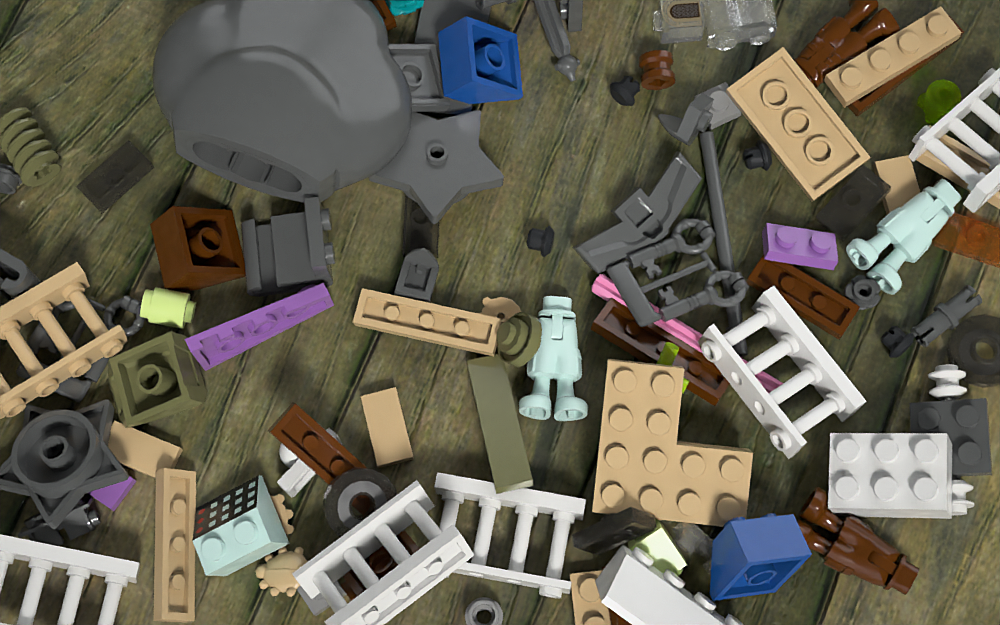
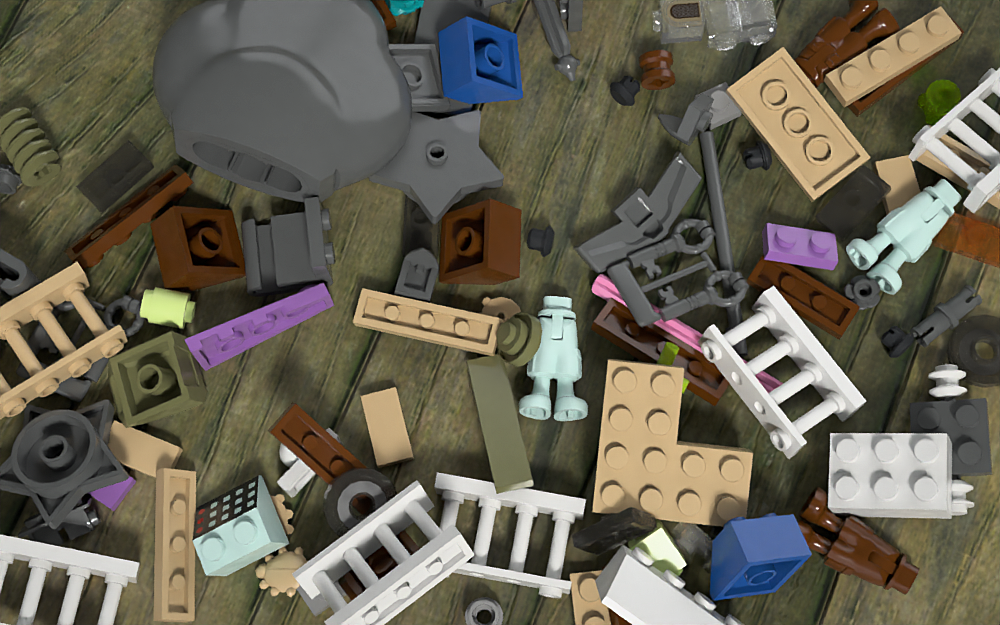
none -> reddish brown plate [64,164,194,270]
none -> reddish brown slope [439,198,522,285]

